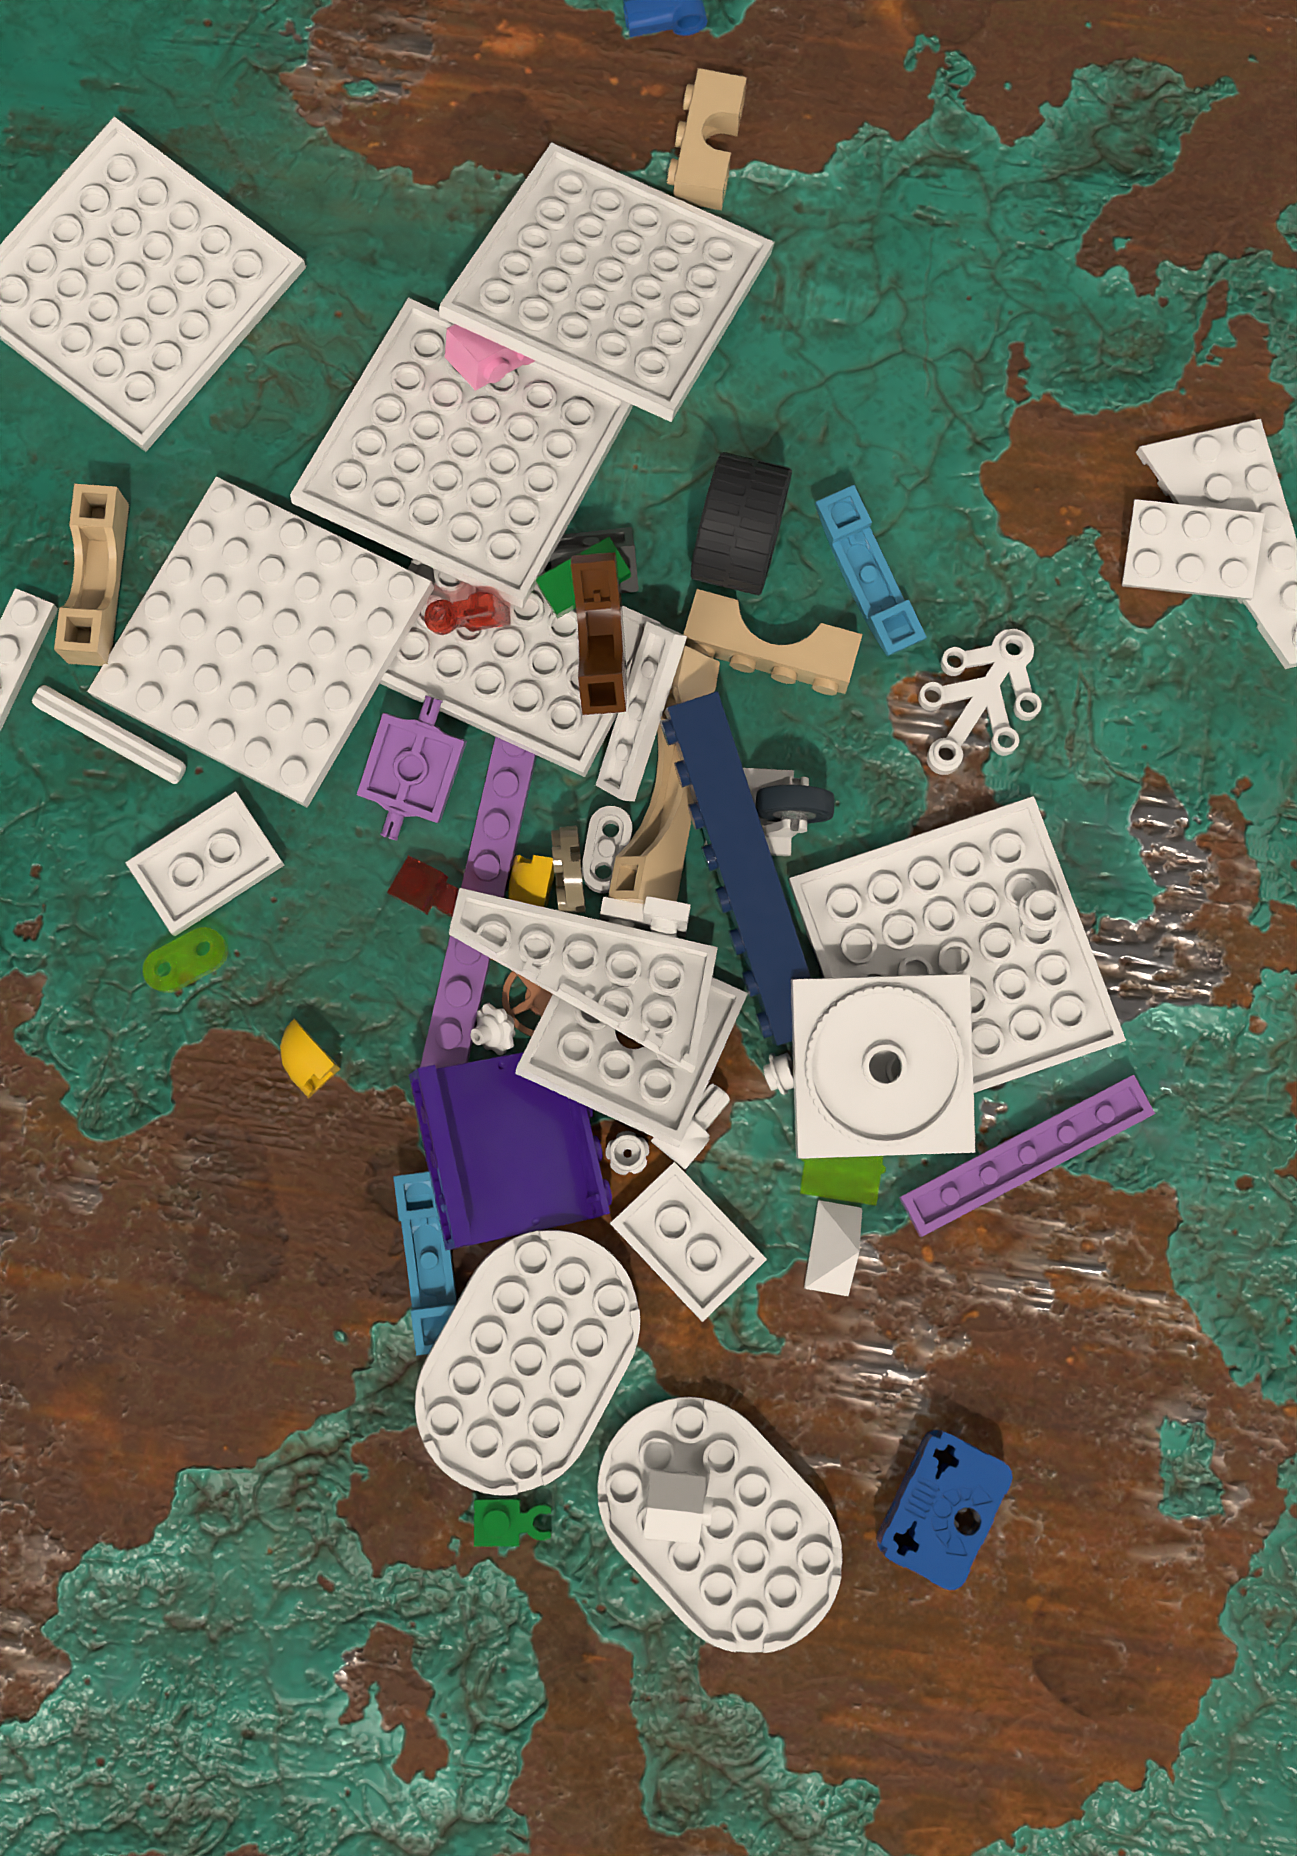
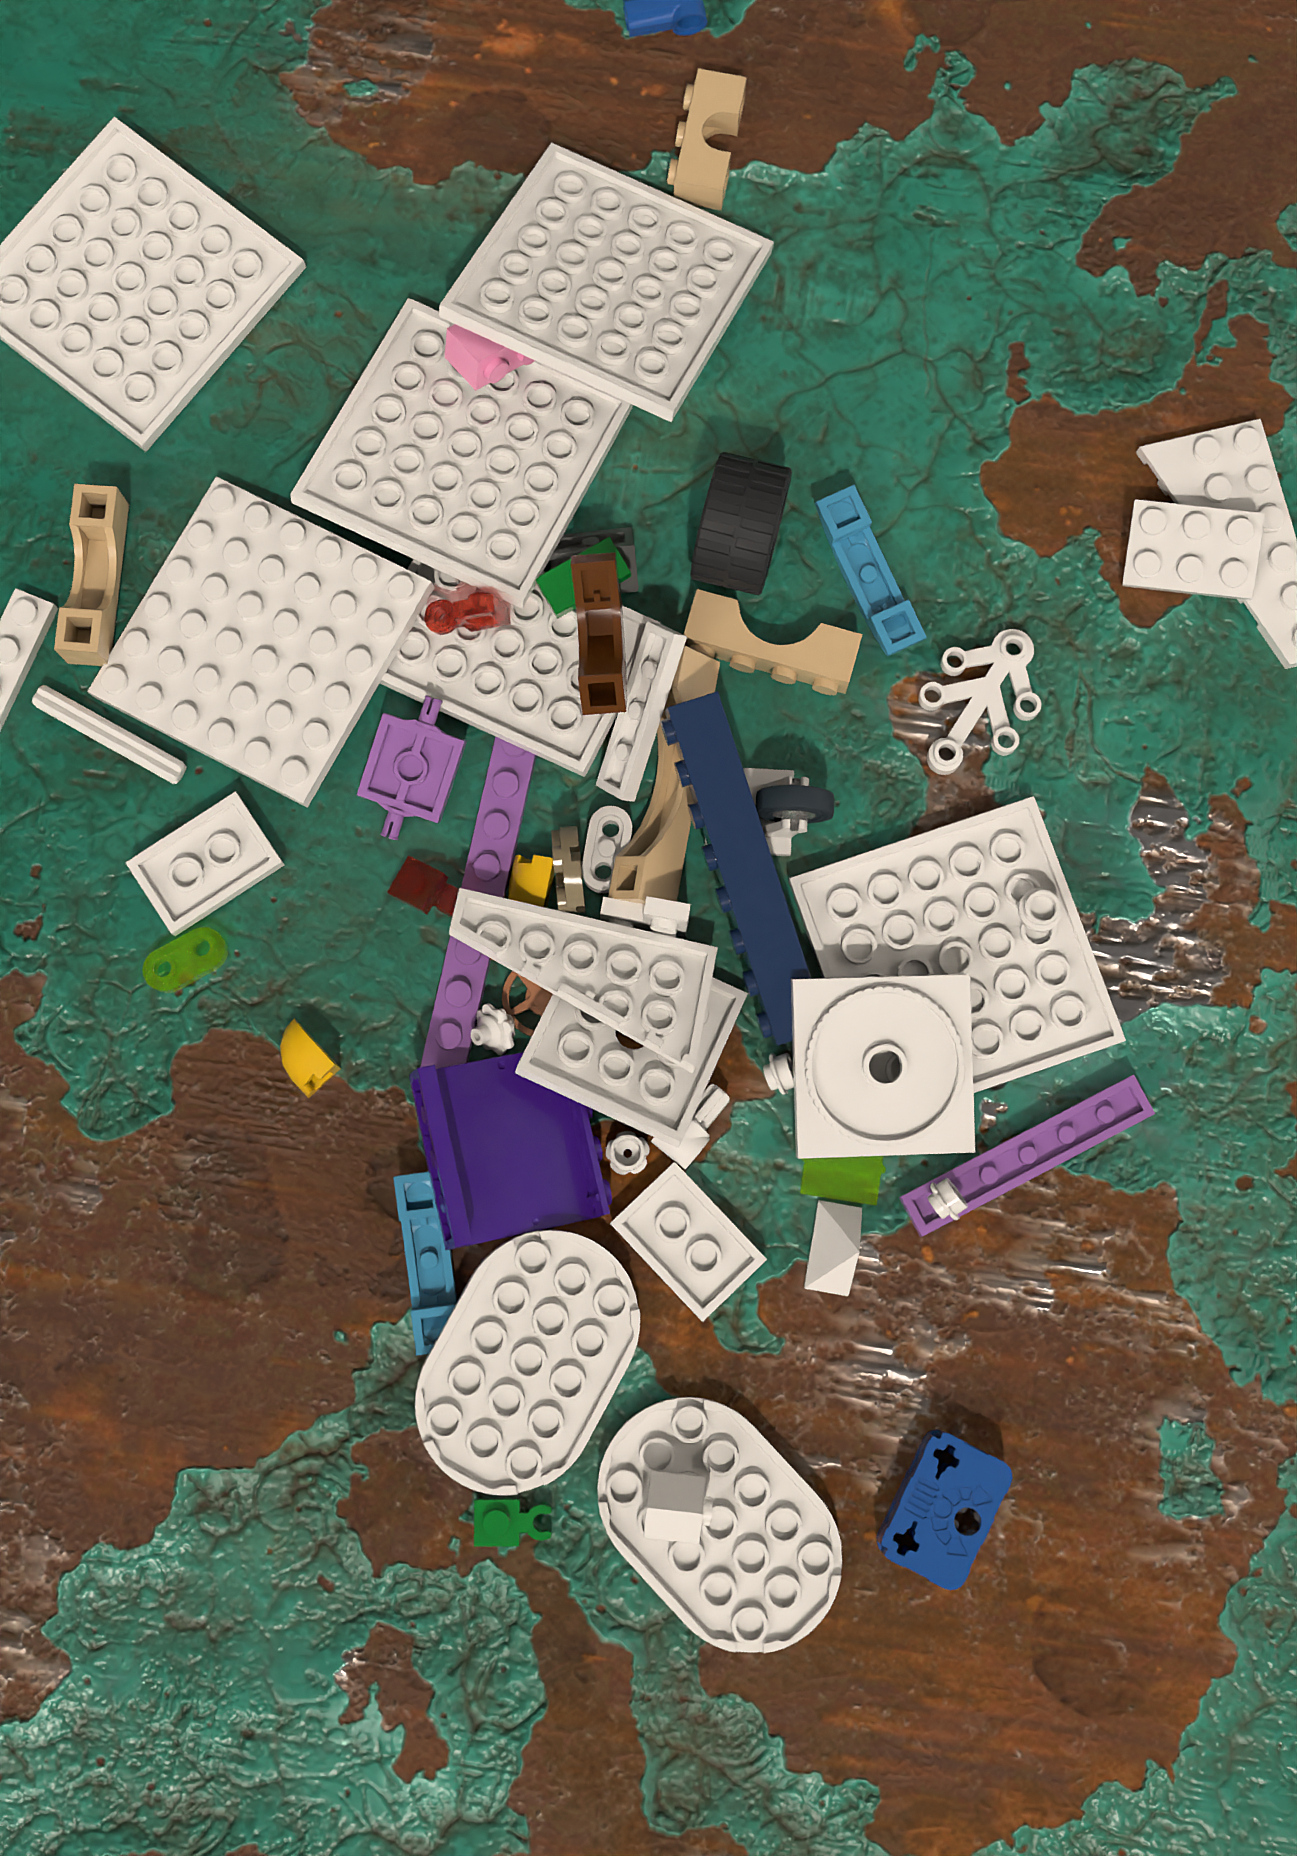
none -> white plate [927,1178,968,1220]

